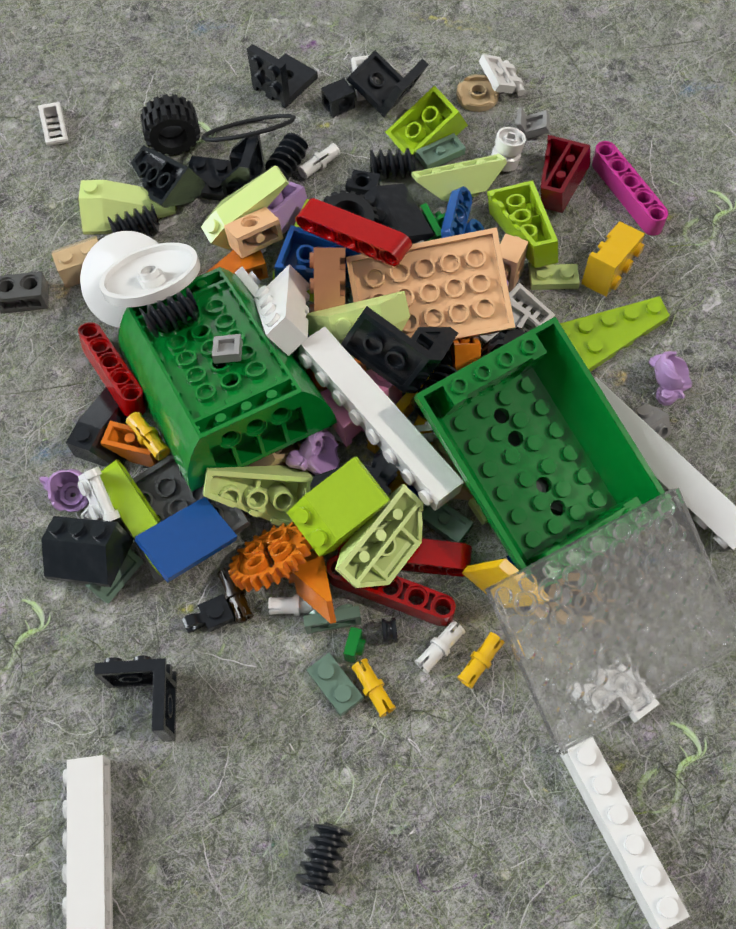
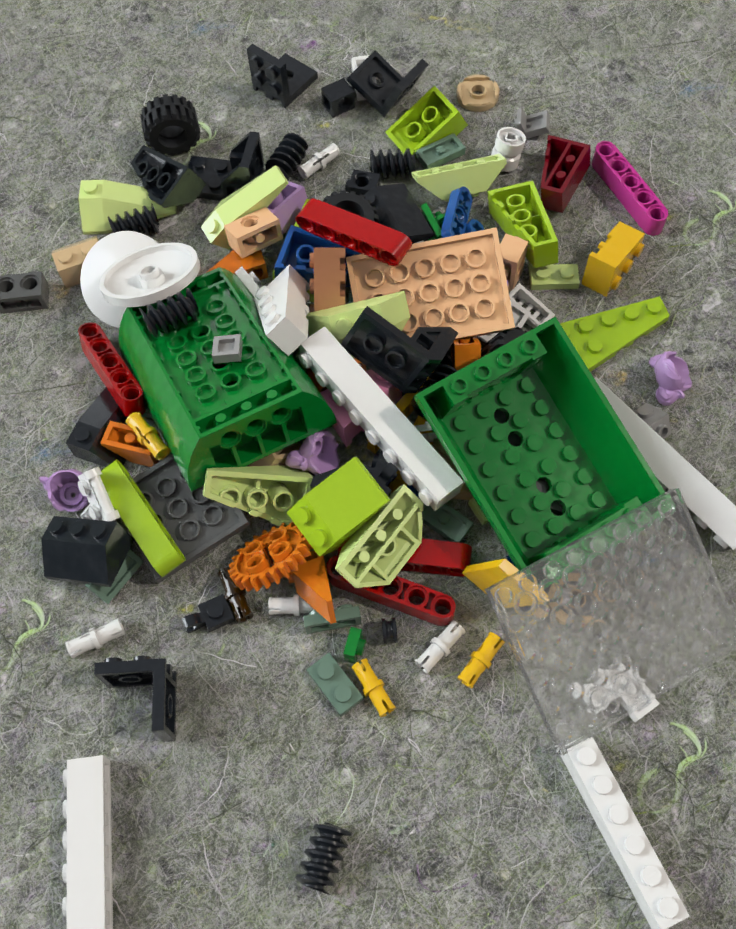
white slope [38,102,69,146] -> none
blue tile [135,497,237,583] -> none
black piece [201,114,296,142] -> none
white plate [479,54,526,96] -> none
none -> white pin [65,618,126,659]

